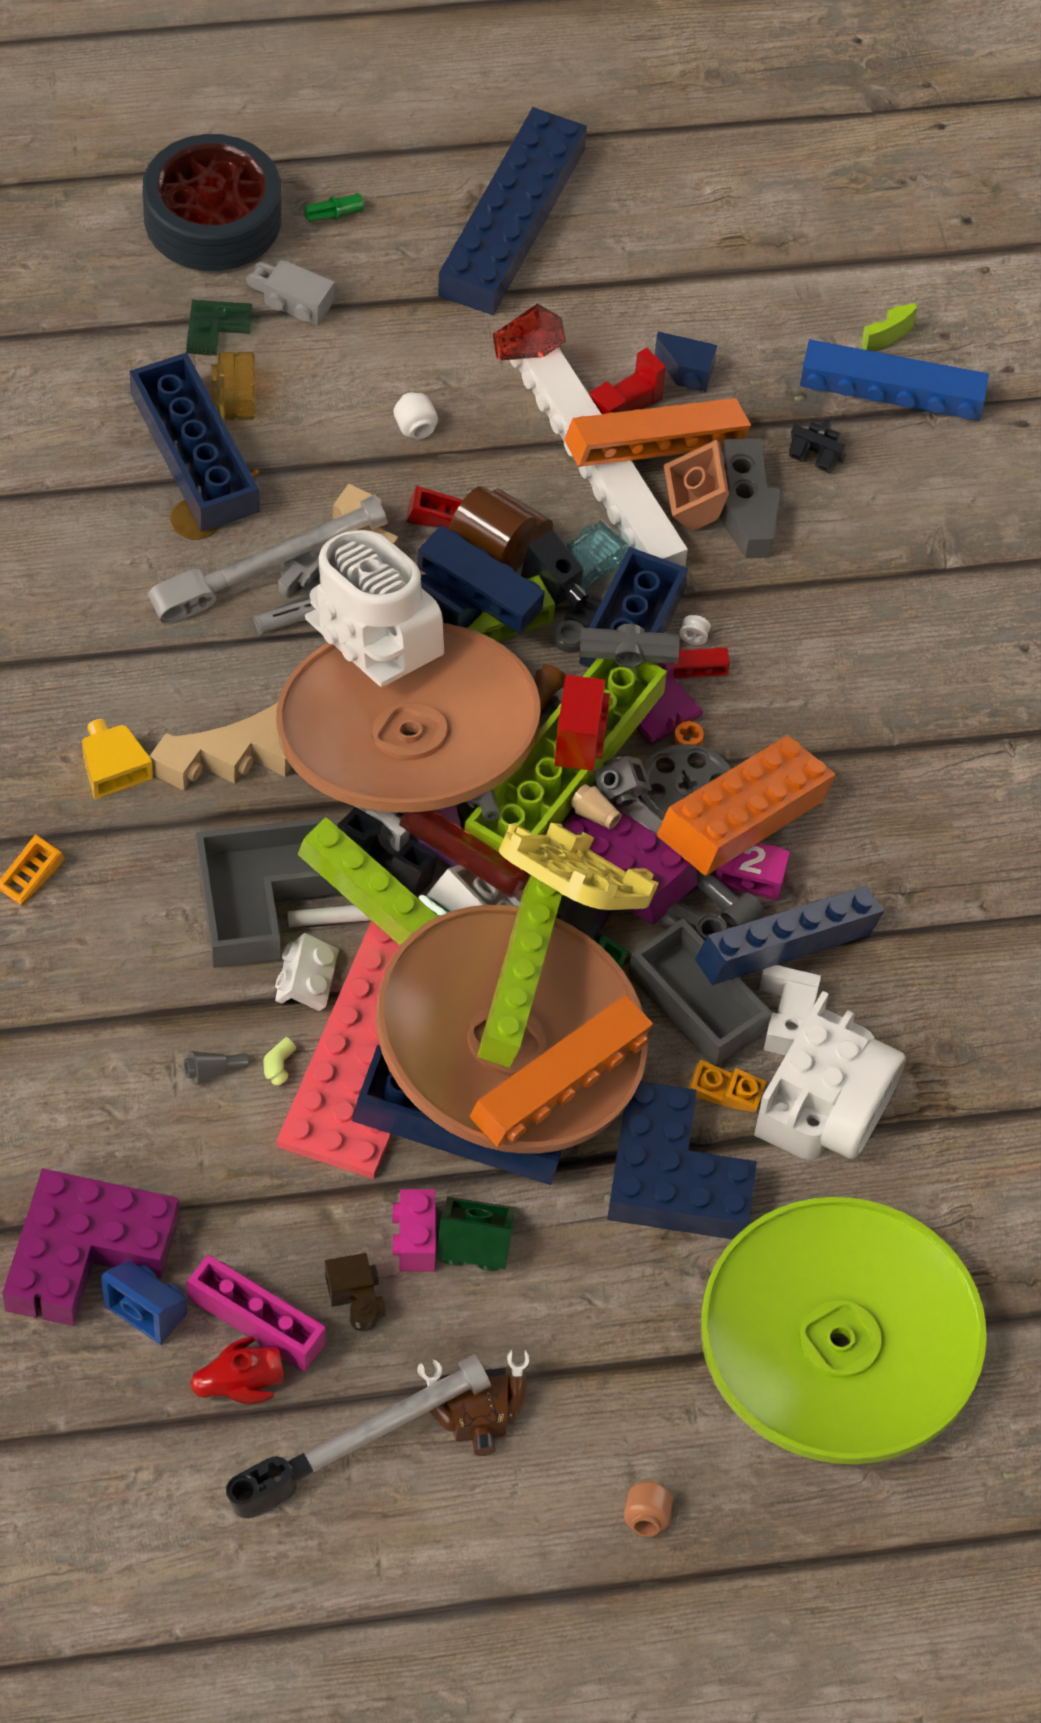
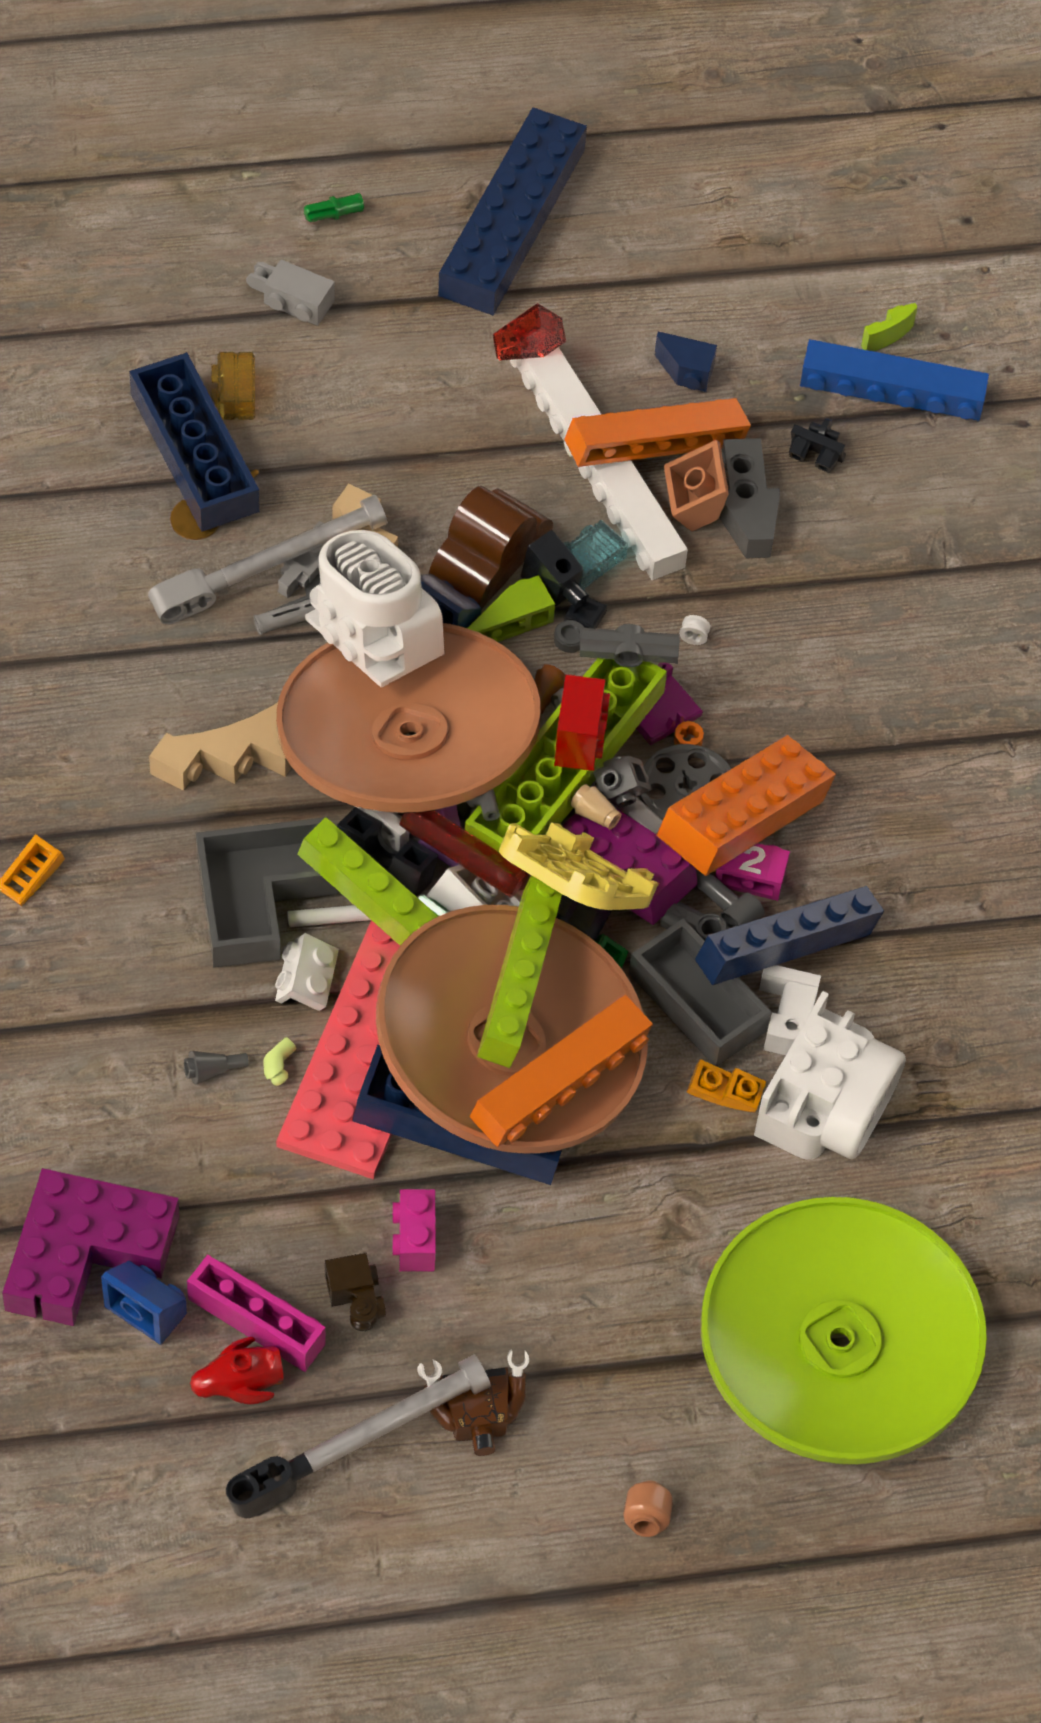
yellow torso [82,719,153,800] -> none
wheel [142,134,281,271] -> none
clear green tile [186,300,253,356] -> none
white head [394,392,438,439] -> none
red slope [406,486,463,529] -> none
dark blue brick [417,525,545,634] -> none
dark green slope [436,1197,516,1271] -> none
dark blue brick [579,547,688,668] -> none
red piece [589,347,666,414] -> none
dark blue brick [607,1081,757,1240] -> none
red piece [670,647,730,679] -> none

